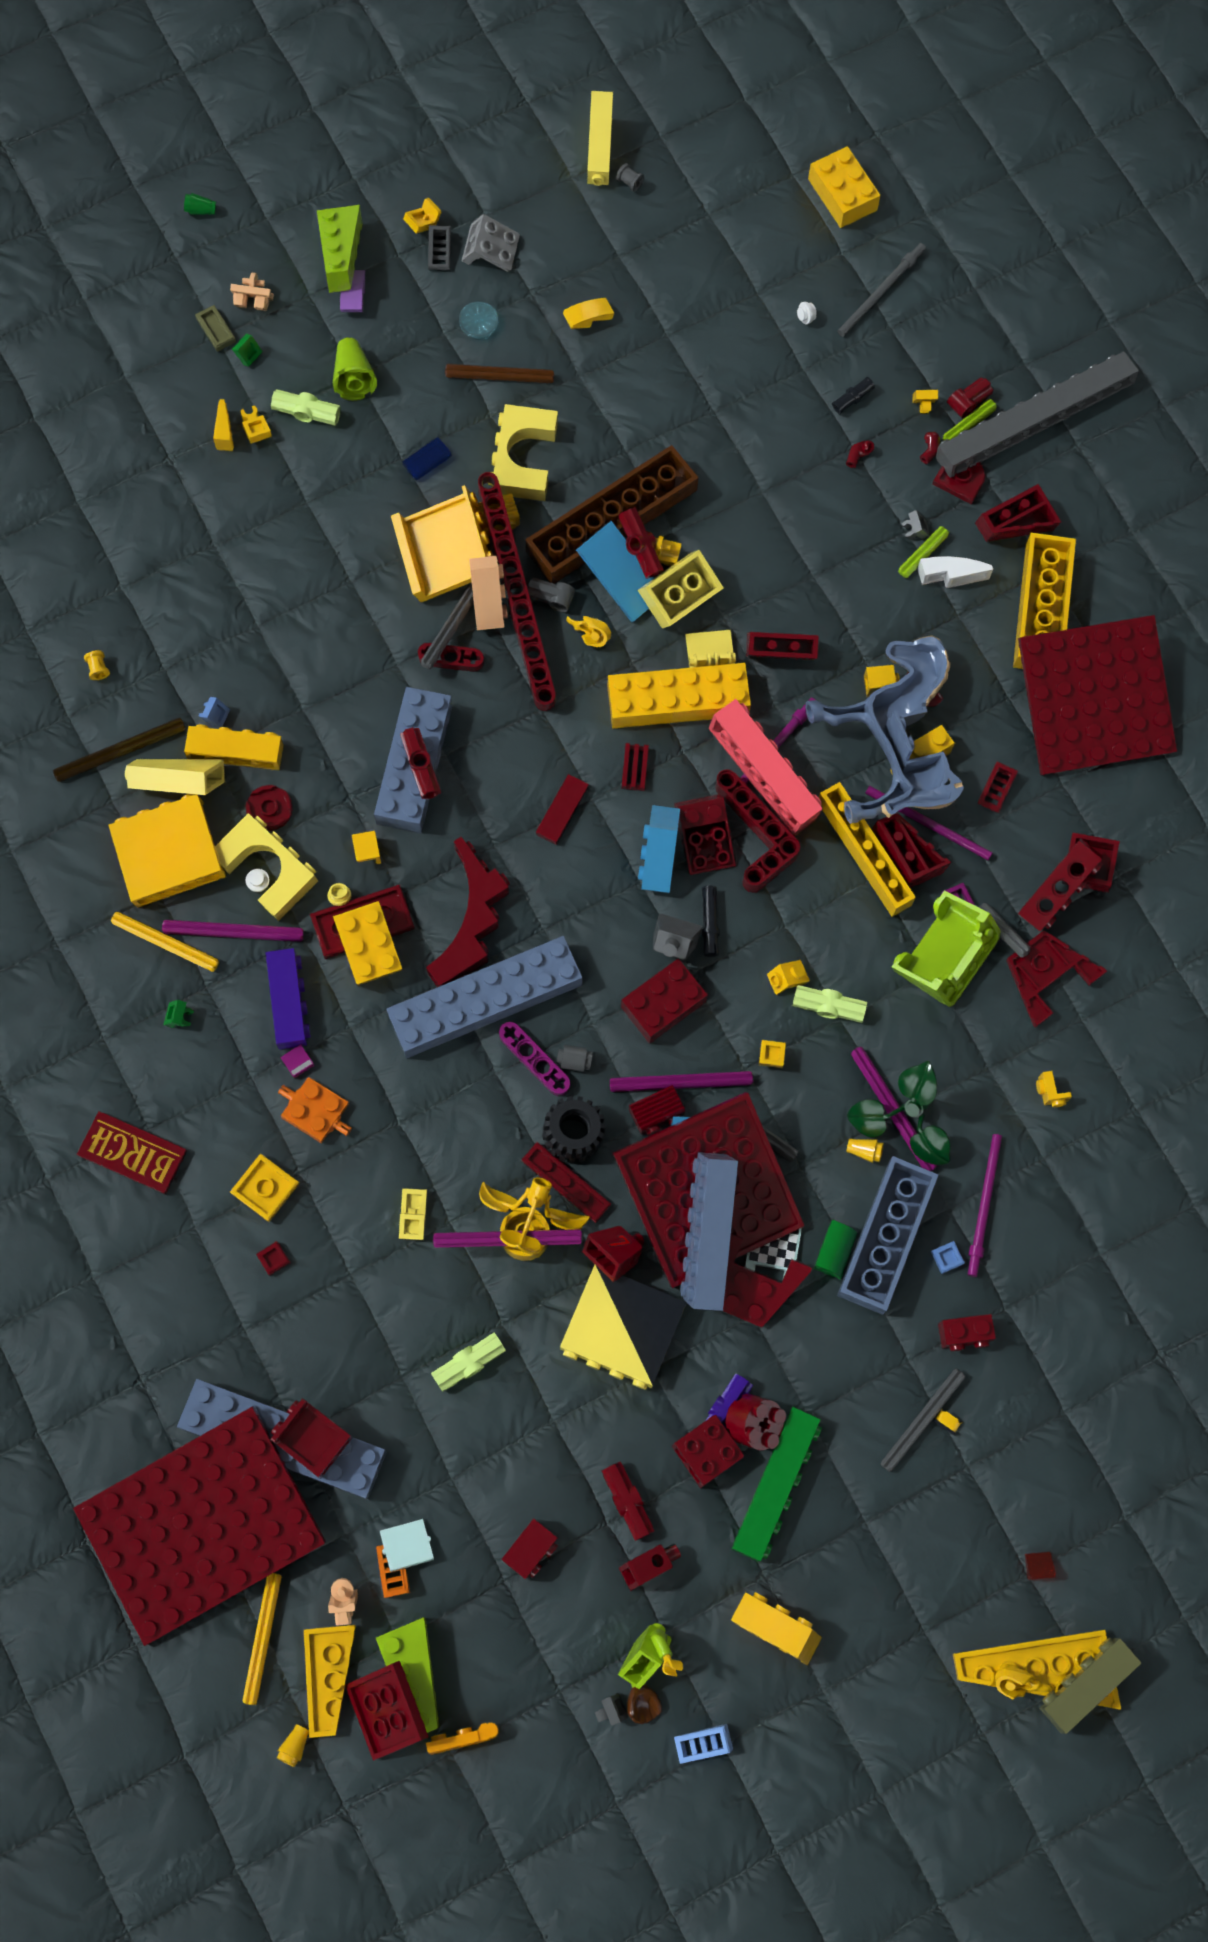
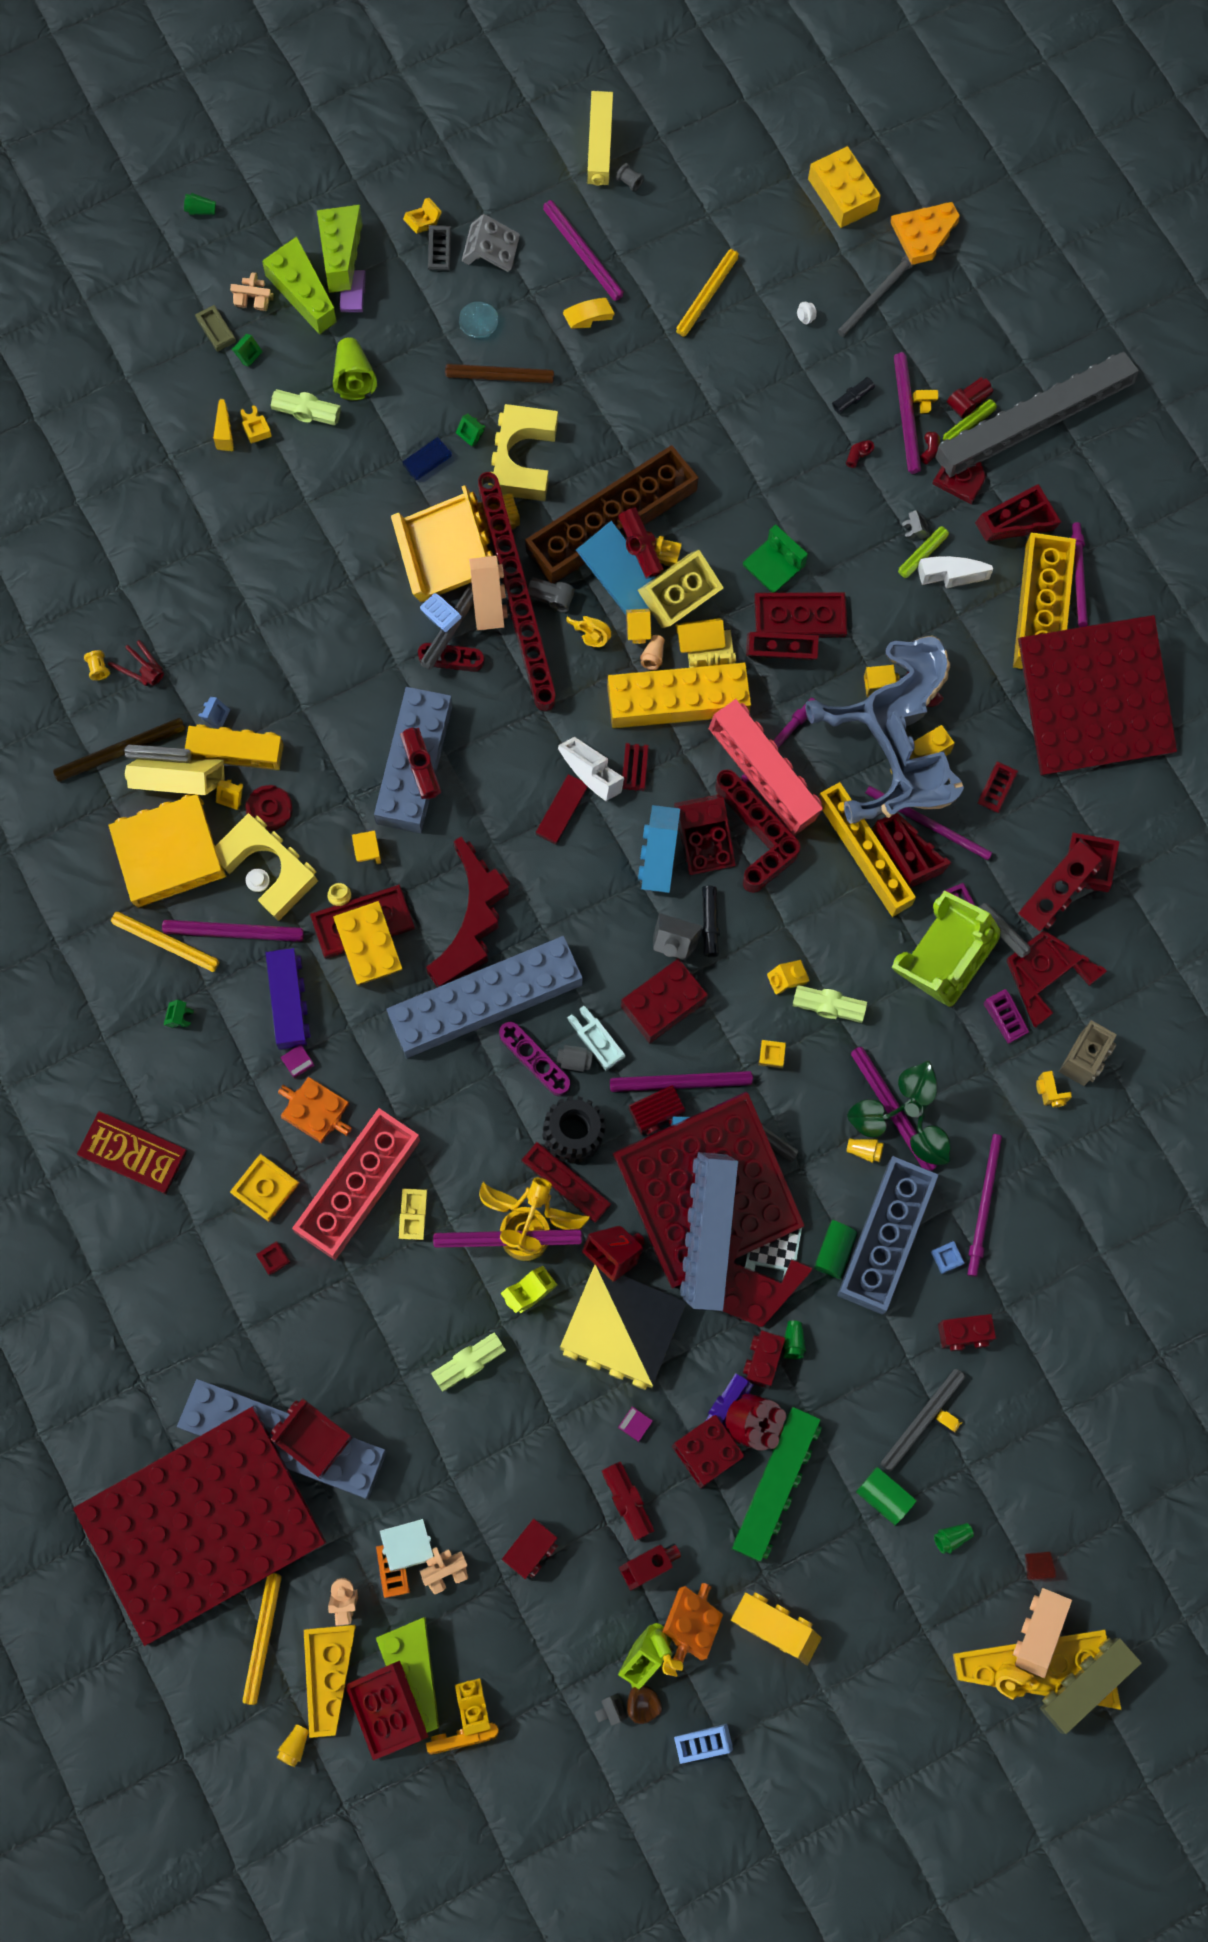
none -> dark red plant [108,640,164,686]
none -> dark grey axle [124,745,192,763]
none -> yellow tile [216,780,243,810]
none -> lime wedge [262,236,336,335]
none -> coral brick [292,1108,421,1261]
none -> light blue slope [420,593,462,632]
none -> light nougat hips [420,1547,468,1594]
none -> yellow slope [455,1678,490,1736]
none -> green tile [456,414,486,447]
none -> neon yellow brick [501,1266,558,1313]
none -> magenta axle [543,200,623,301]
none -> white slope [558,737,624,801]
none -> light aqua hinge [567,1006,625,1071]
none -> magenta tile [618,1407,653,1442]
none -> yellow brick [626,609,651,644]
none -> light nougat cone [640,635,665,670]
none -> orange plate [662,1583,723,1663]
none -> yellow panel [675,618,726,653]
none -> yellow axle [676,249,739,337]
none -> green bracket [743,524,808,593]
none -> dark red brick [743,1330,785,1389]
none -> dark red tile [754,592,847,637]
none -> green cone [782,1321,806,1359]
none -> green brick [856,1467,917,1526]
none -> light orange plate [891,202,960,265]
none -> magenta axle [894,352,921,474]
none -> green cone [934,1523,974,1554]
none -> magenta slope [983,989,1029,1044]
none -> light nougat brick [1013,1588,1072,1678]
none -> dark tan piece [1059,1020,1117,1086]
none -> magenta bar [1071,522,1088,627]

